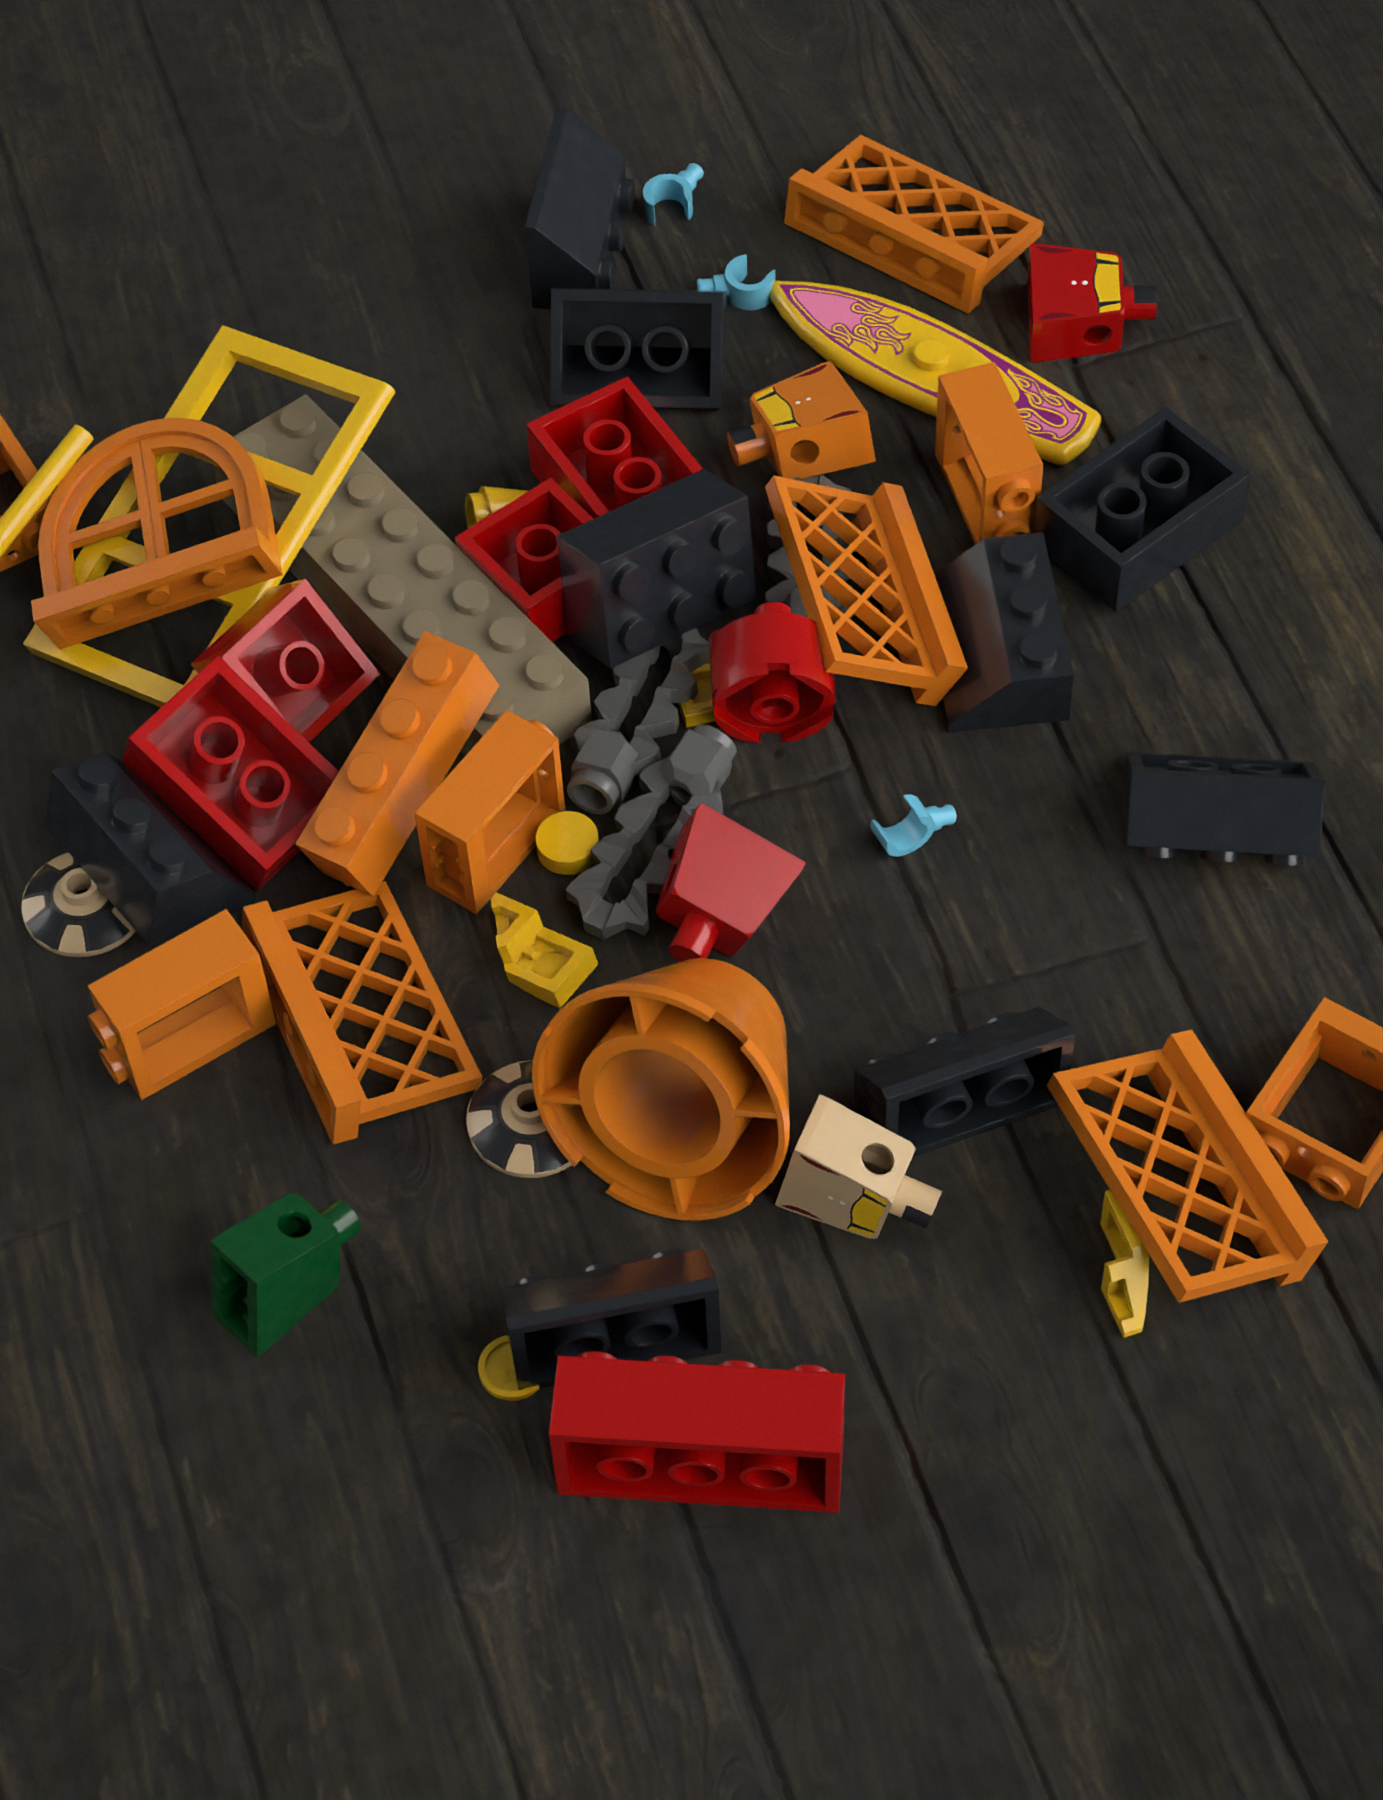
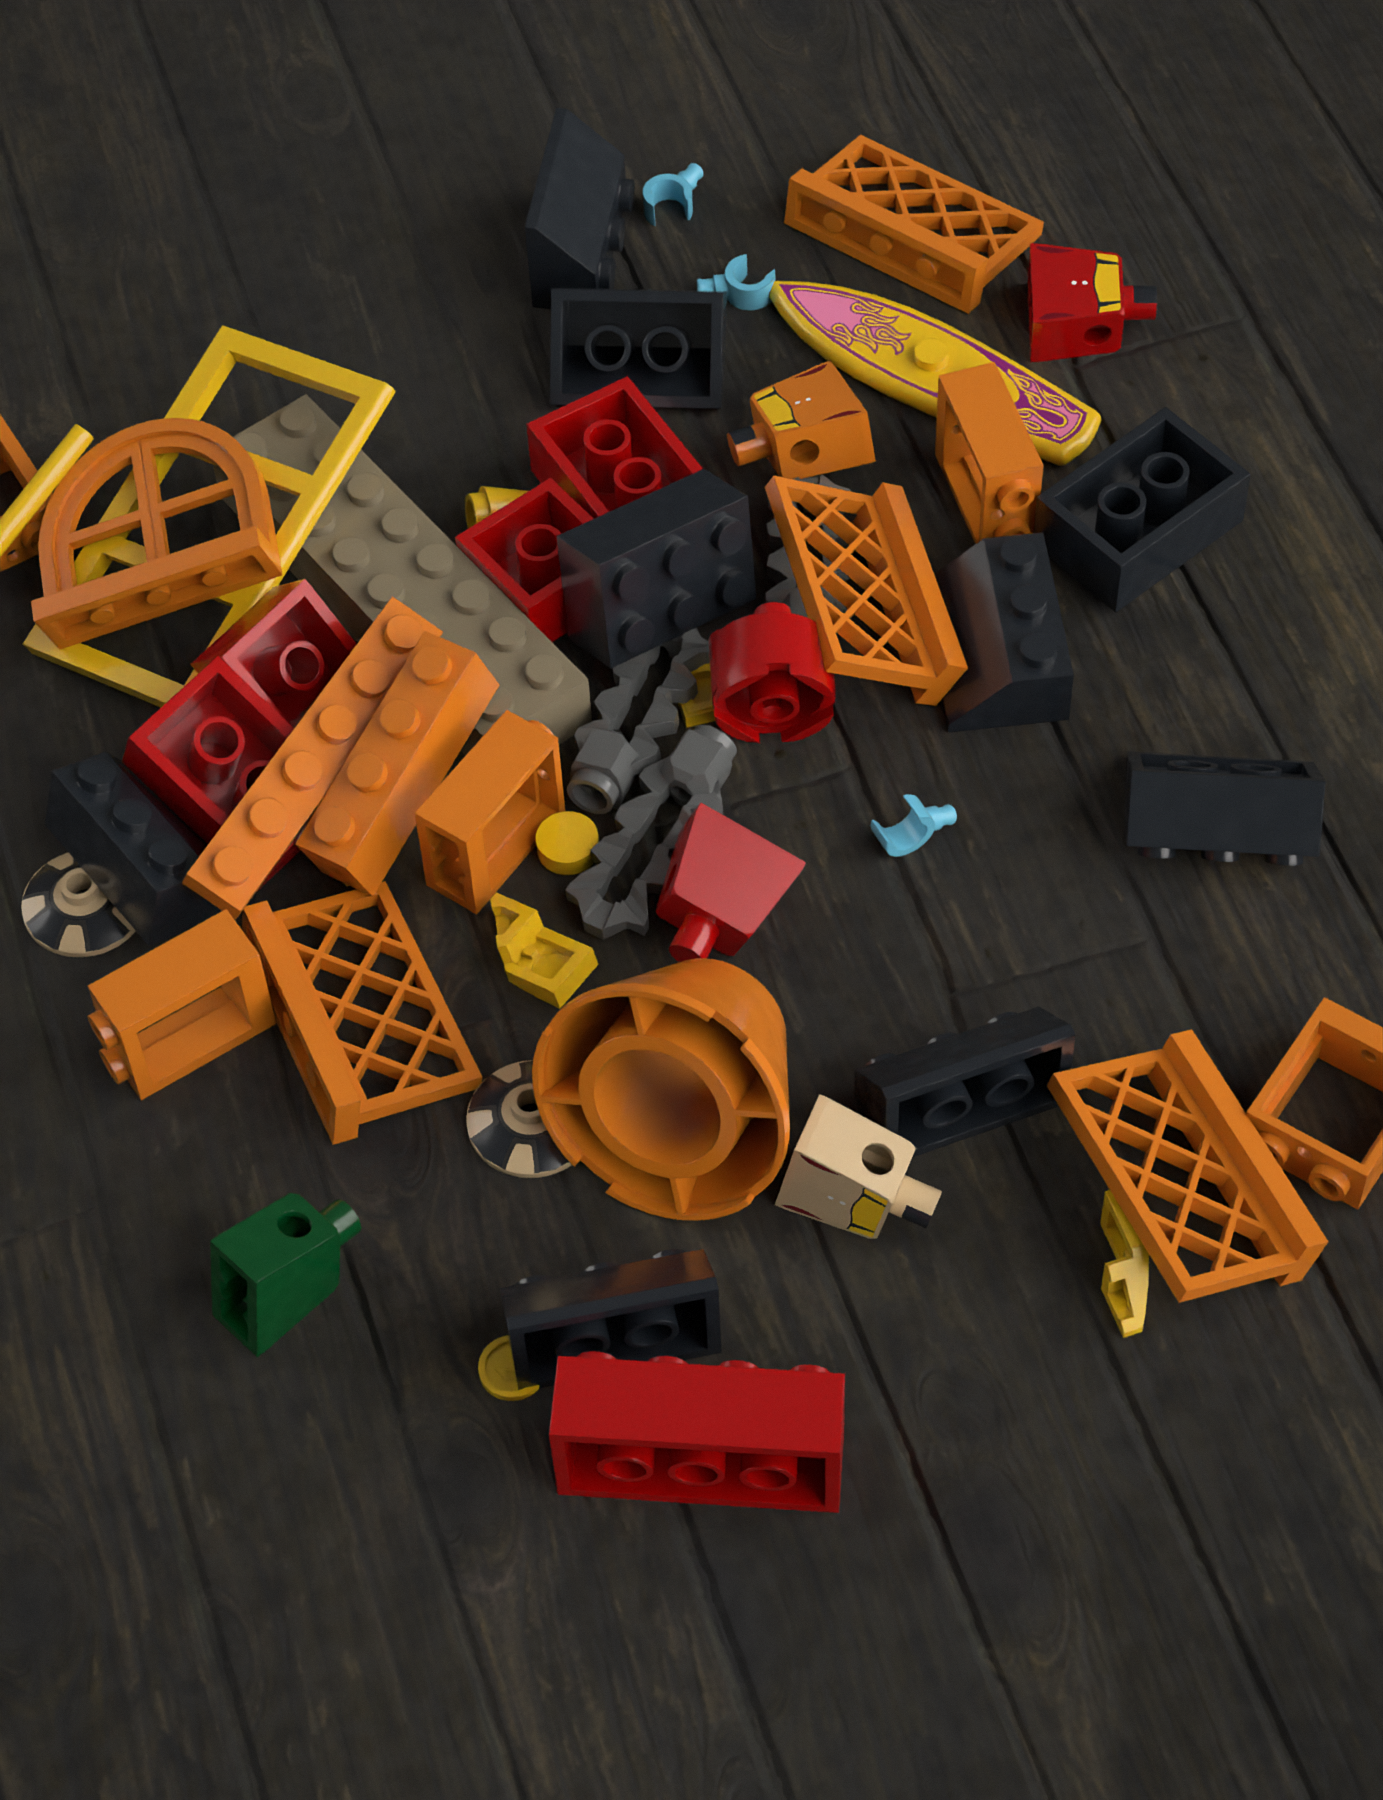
none -> orange plate [182,596,443,920]

